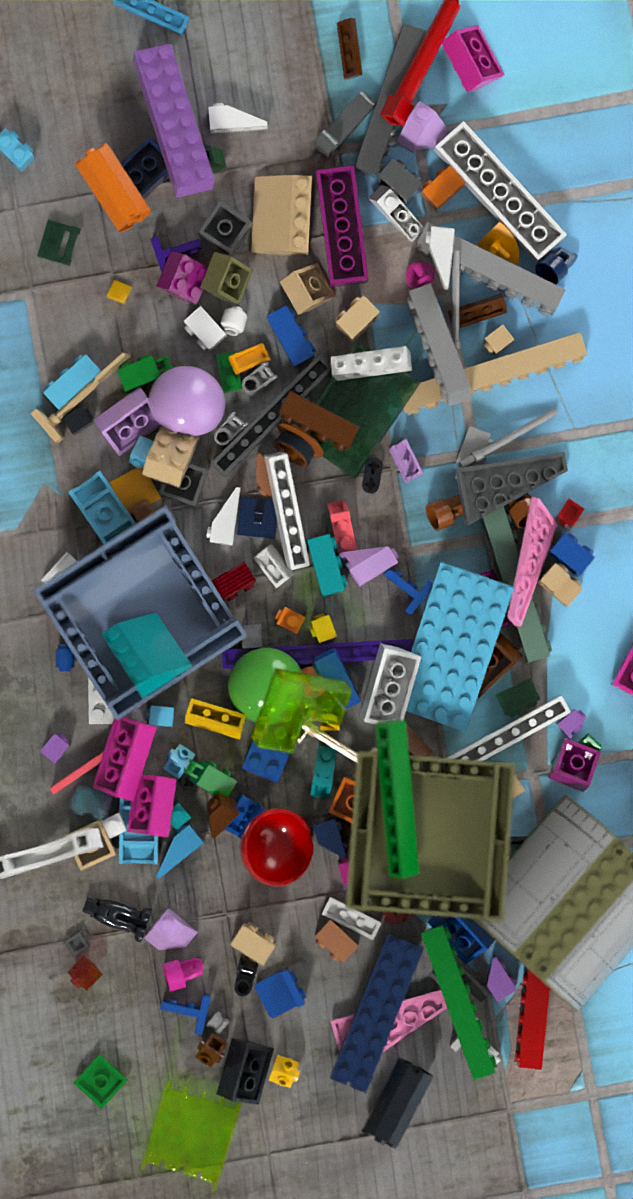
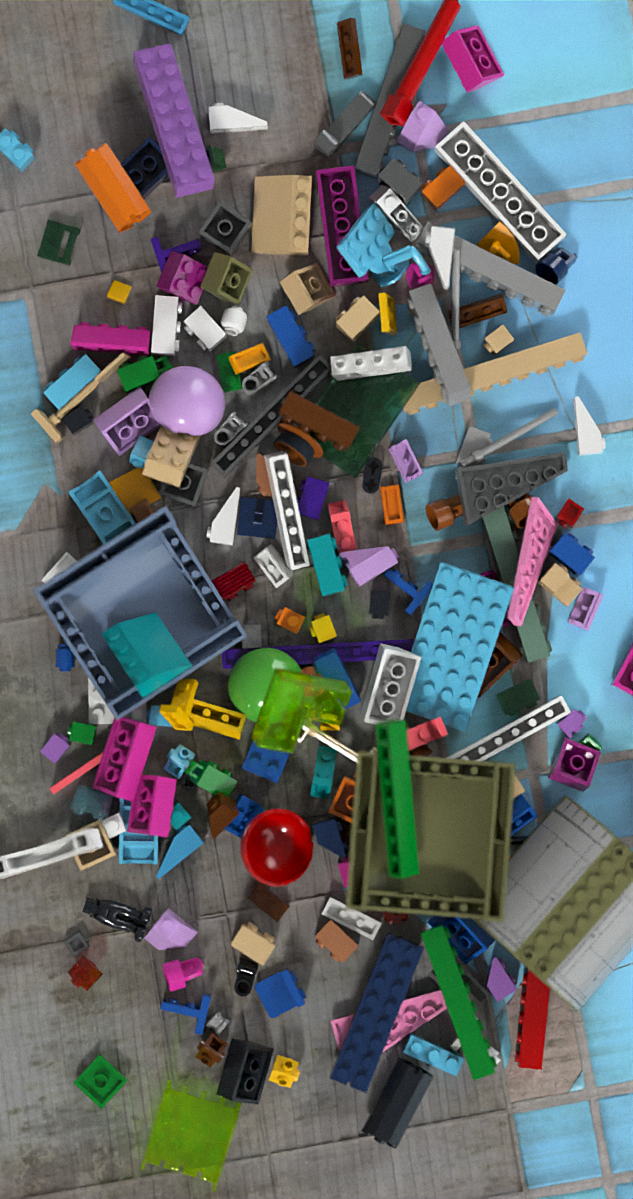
none -> green brick [67,721,97,745]
none -> dark pink slope [70,322,152,356]
none -> white brick [151,295,182,356]
none -> yellow bracket [159,678,198,731]
none -> reddish brown plate [247,883,289,922]
none -> dark purple brick [297,476,329,521]
none -> medium azure plate [337,202,431,288]
none -> black brick [368,590,391,620]
none -> yellow tile [378,293,398,336]
none -> orange tile [380,484,404,525]
none -> medium azure brick [403,1033,464,1076]
none -> coral bracket [406,717,448,751]
none -> blue brick [510,794,538,837]
none -> lavender hinge [567,587,603,631]
none -> white slope [573,397,605,456]

